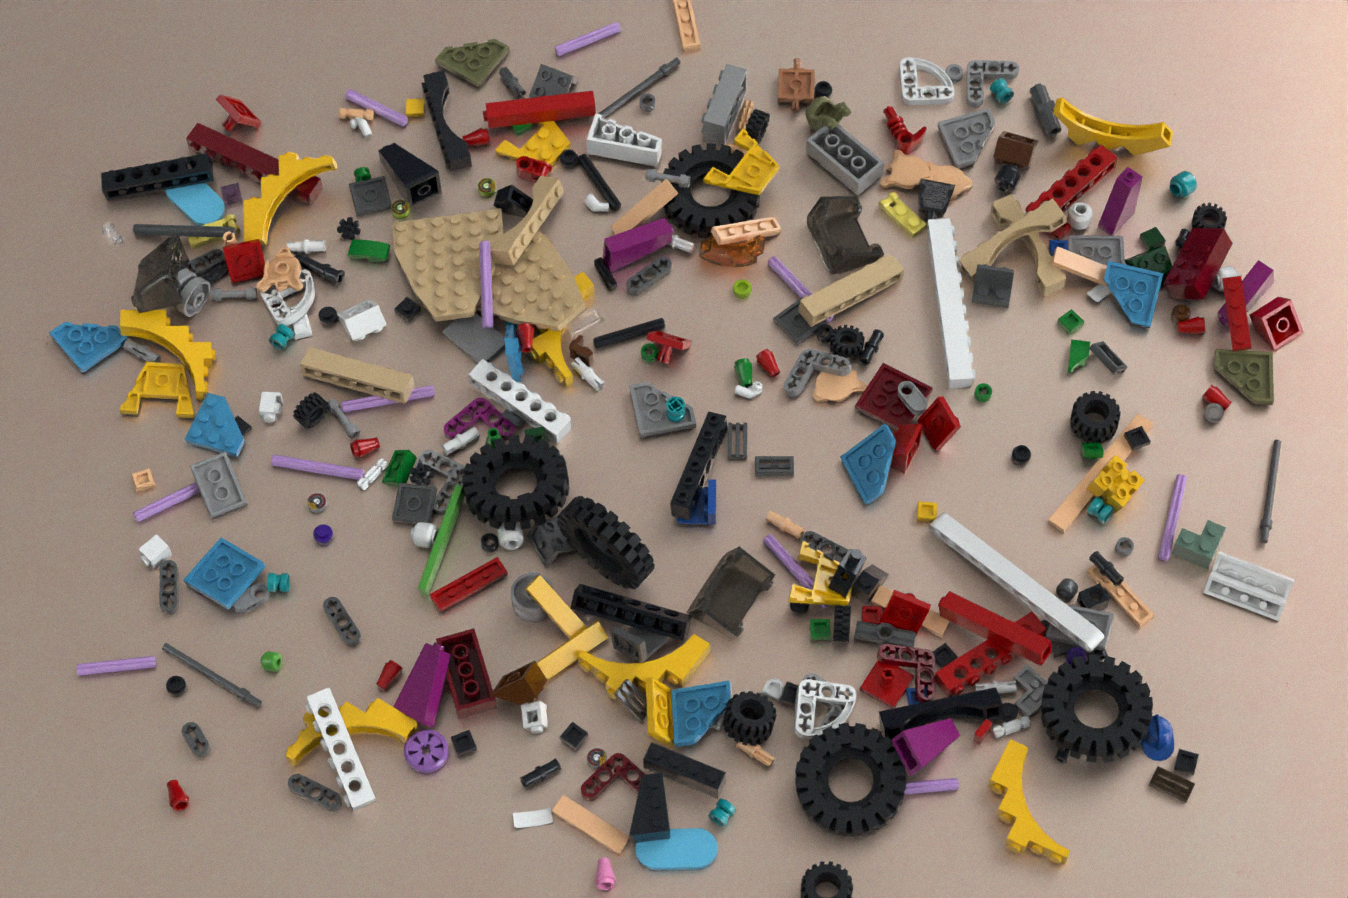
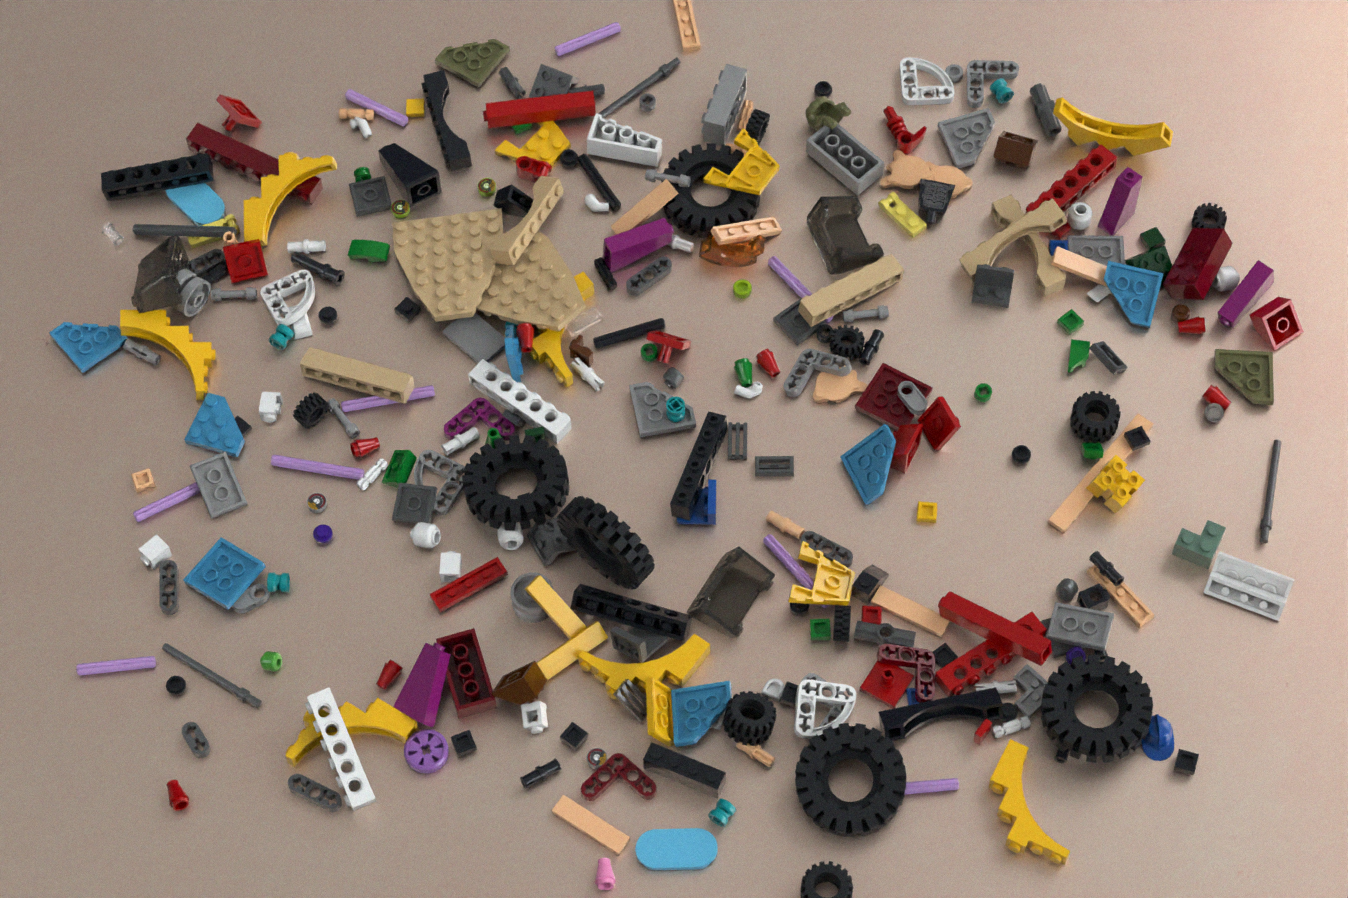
yellow wing [120,362,194,418] -> none
clear purple plate [220,183,243,205] -> none
light nougat tile [256,247,303,292] -> none
dark grey beam [323,597,361,647] -> none
black plant [337,217,361,240] -> none
white slope [337,299,387,341] -> none
black plant [410,463,434,486] -> none
bright green tile [418,484,465,598] -> none
red cone [462,128,490,146] -> none
lavender axle [479,241,493,329] -> none
black bush [481,533,499,553] -> none
white sticker [513,808,553,828] -> none
black wedge [629,773,670,843] -> none
nougat plate [778,58,815,113] -> none
black torso [828,549,867,597] -> none
red tile [880,590,931,636] -> none
magenta slope [891,718,960,776] -> none
white brick [927,218,976,389] -> none
white beam [929,512,1104,652] -> none
black head [994,164,1022,192] -> none
teal wheel [1087,497,1114,523] -> none
flat silver bush [1115,537,1134,556] -> none
dark brown tile [1149,766,1195,803] -> none
lavender axle [1158,474,1187,561] -> none
teal head [1169,171,1197,198] -> none
black arm [1175,229,1190,249] -> none
red plate [1222,276,1252,352] -> none
none -> white brick [439,551,462,582]
none -> dark grey axle [569,84,605,96]
none -> dark grey piece [663,367,684,388]
none -> light grey bar [843,305,889,322]

